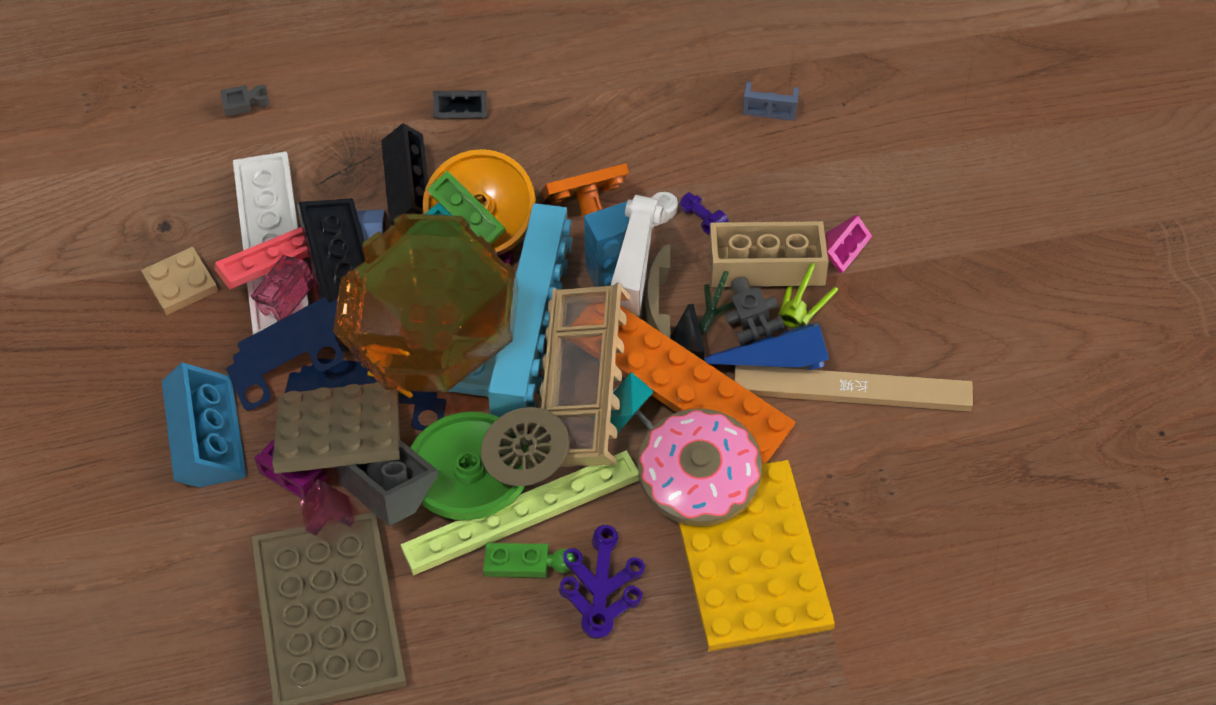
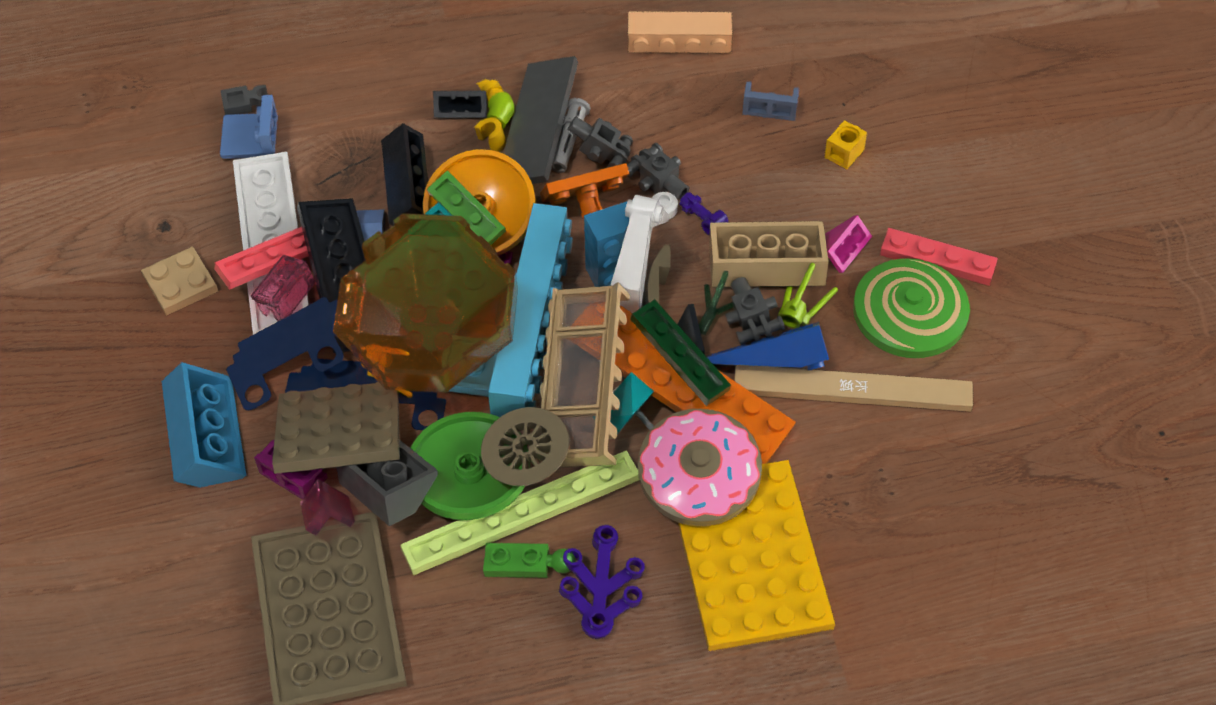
none -> medium blue bracket [220,95,278,159]
none -> yellow piece [474,79,514,152]
none -> dark grey tile [503,56,578,184]
none -> light grey pin [551,98,591,173]
none -> dark grey piece [567,116,633,168]
none -> dark grey piece [627,143,689,200]
none -> light nougat brick [628,12,732,53]
none -> dark green plate [630,299,731,406]
none -> yellow brick [824,120,867,170]
none -> bright green dish [853,258,970,358]
none -> coral plate [880,228,998,286]

